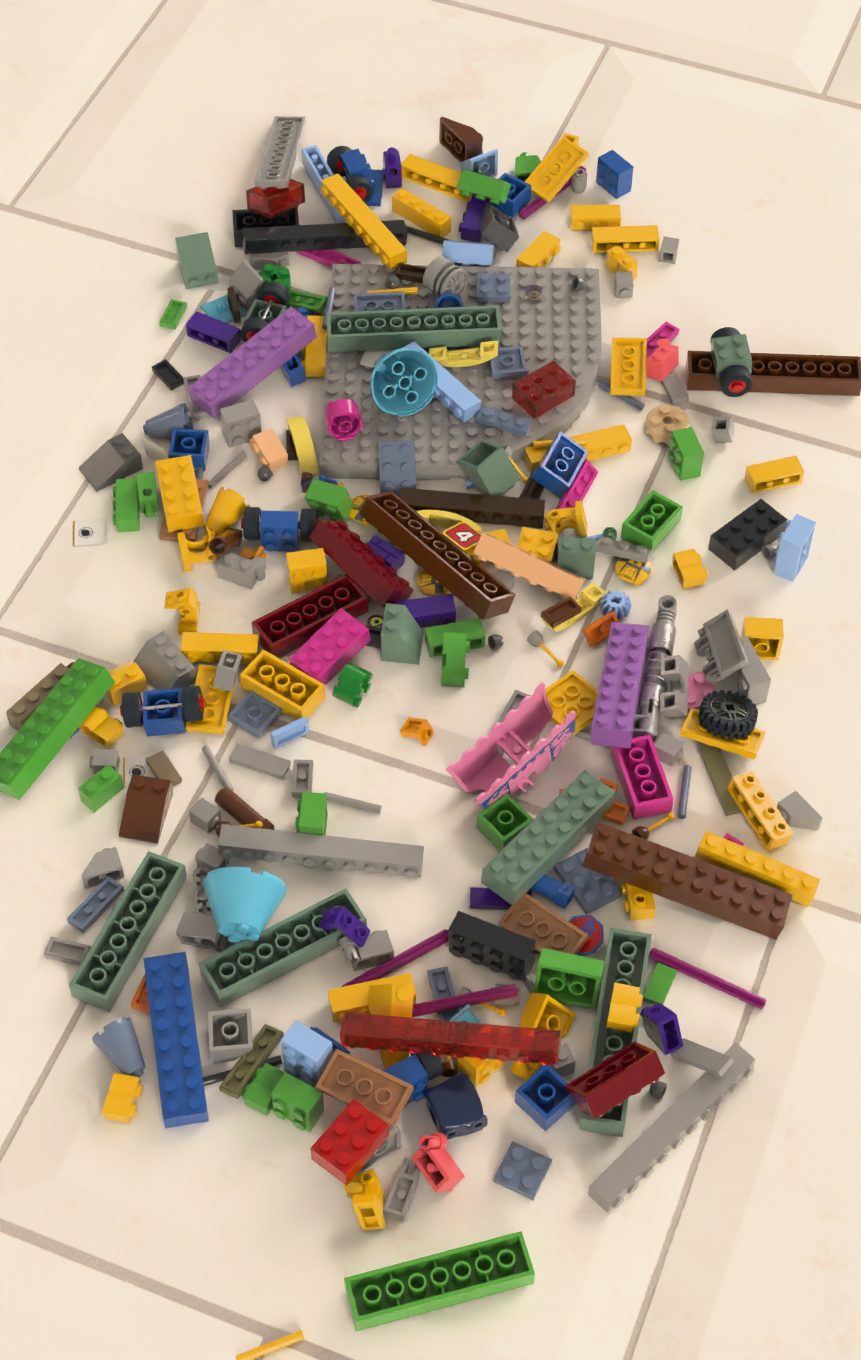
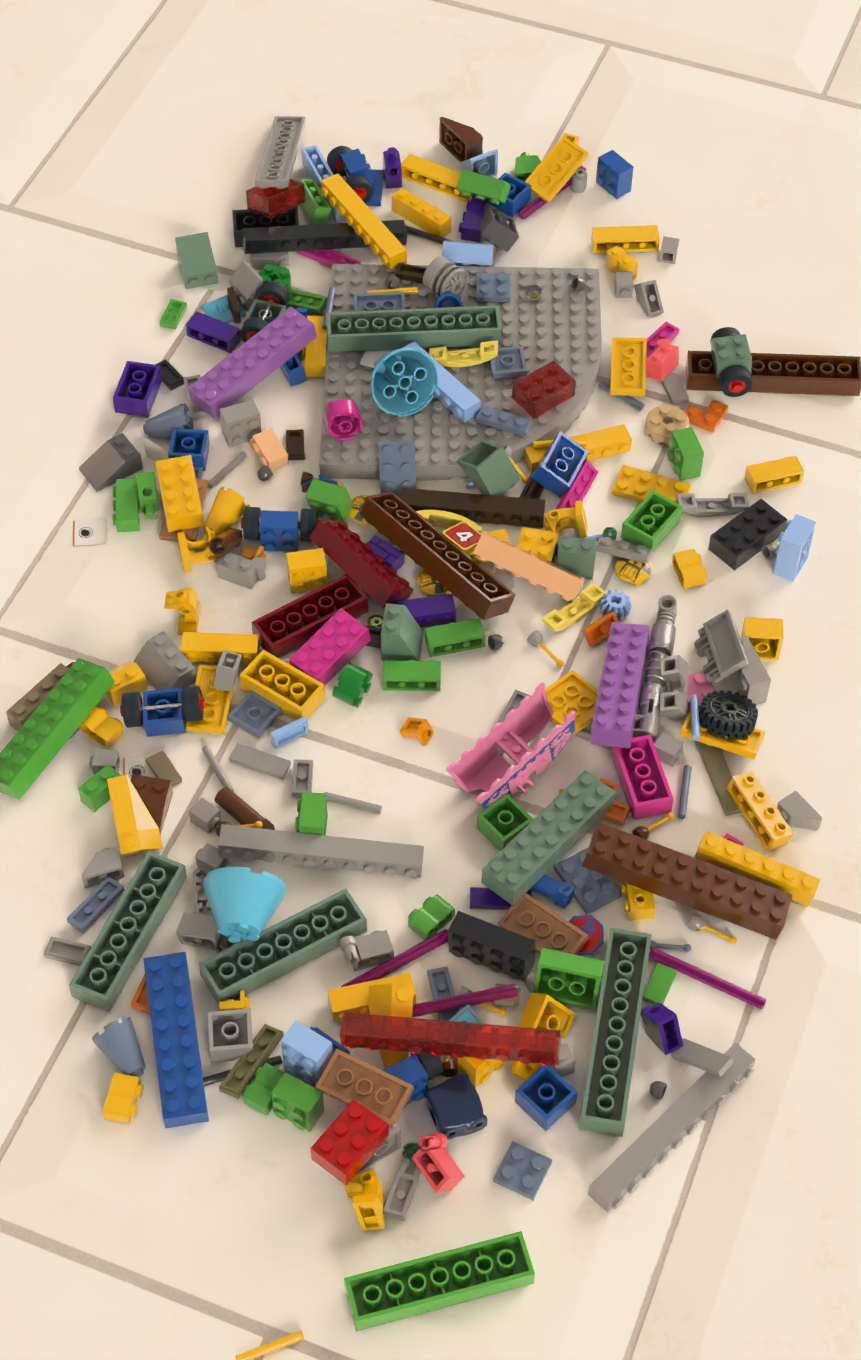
light yellow slope [286,416,319,476] -> none
dark purple bracket [319,906,370,947] -> none
bright green brick [441,632,470,687] -> none
yellow brick [516,231,561,268] -> none
reddish brown tile [541,597,582,628] -> none
dark red slope [564,1042,666,1119] -> none
yellow brick [570,205,621,230] -> none
yellow brick [606,983,643,1033] -> none
light grey brick [711,417,735,442] -> none
none -> yellow wedge [107,775,163,857]
none -> dark purple brick [113,361,162,418]
none -> yellow bracket [219,990,250,1011]
none -> bright green brick [295,179,331,224]
none -> bright green brick [383,660,441,691]
none -> clear green hinge [402,1142,420,1161]
none -> bright green brick [408,894,455,940]
none -> yellow plate [611,465,691,503]
none -> light grey slope [634,280,664,317]
none -> sand blue hinge [650,940,691,952]
none -> light grey slope [676,493,750,517]
none -> orange plate [685,400,728,433]
none -> hinge [688,913,737,944]
none -> light blue bar [691,695,700,740]

